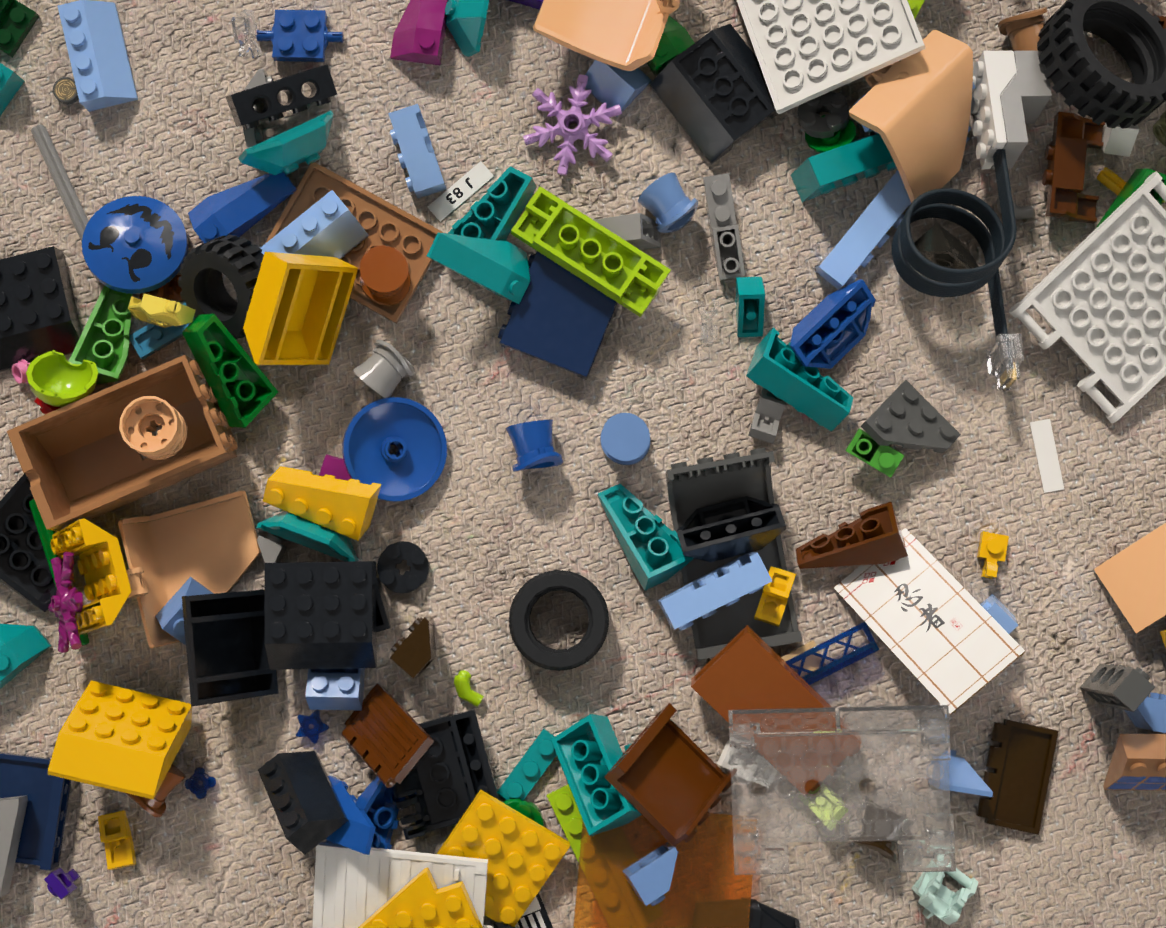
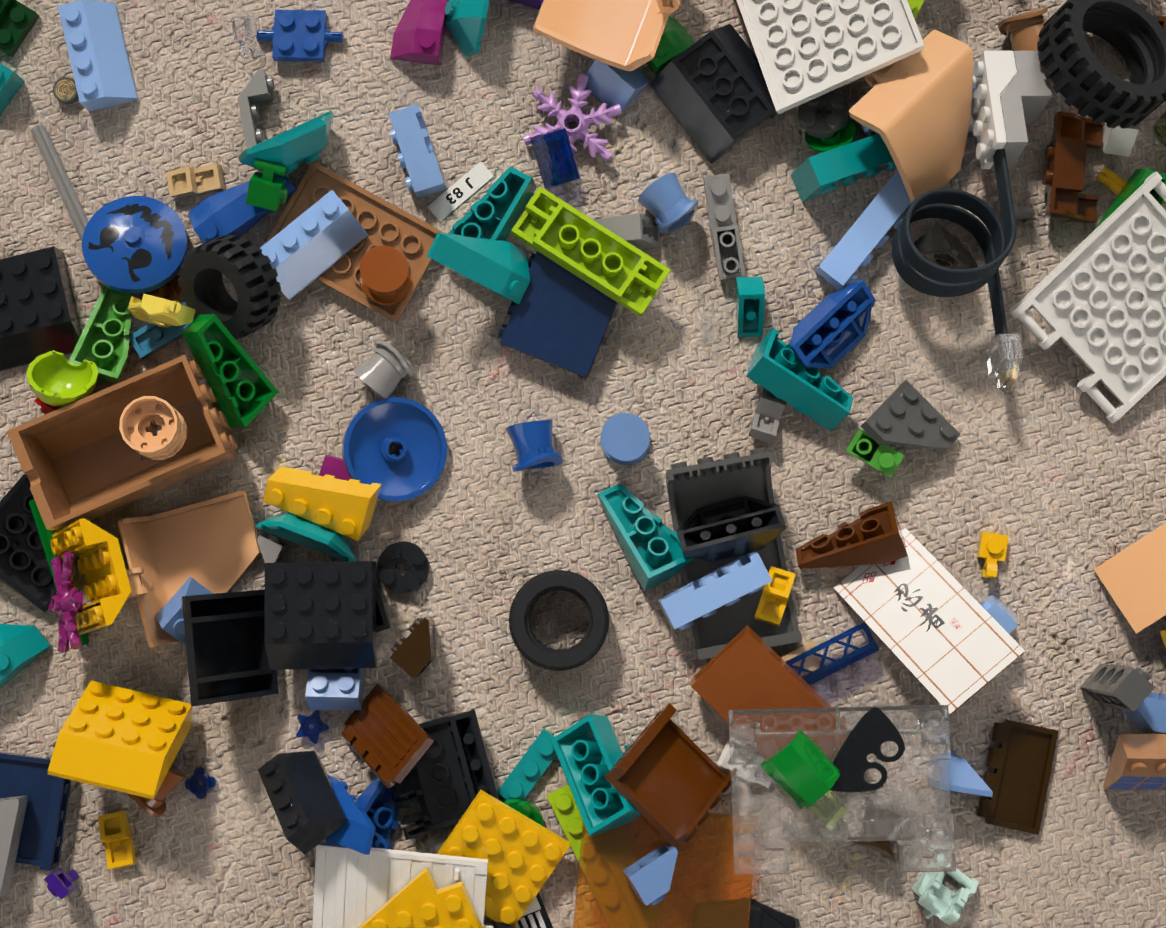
bright pink plate [12,359,30,384] -> none
black brick [225,65,337,130] -> none
yellow slope [243,252,358,365] -> none
lime arm [454,670,484,708] -> none
white sticker [1030,419,1064,493] -> none
none -> tan slope [166,163,225,198]
none -> green brick [246,158,288,211]
none -> clear blue panel [531,128,580,188]
none -> green slope [761,730,840,809]
none -> black piece [831,707,905,792]

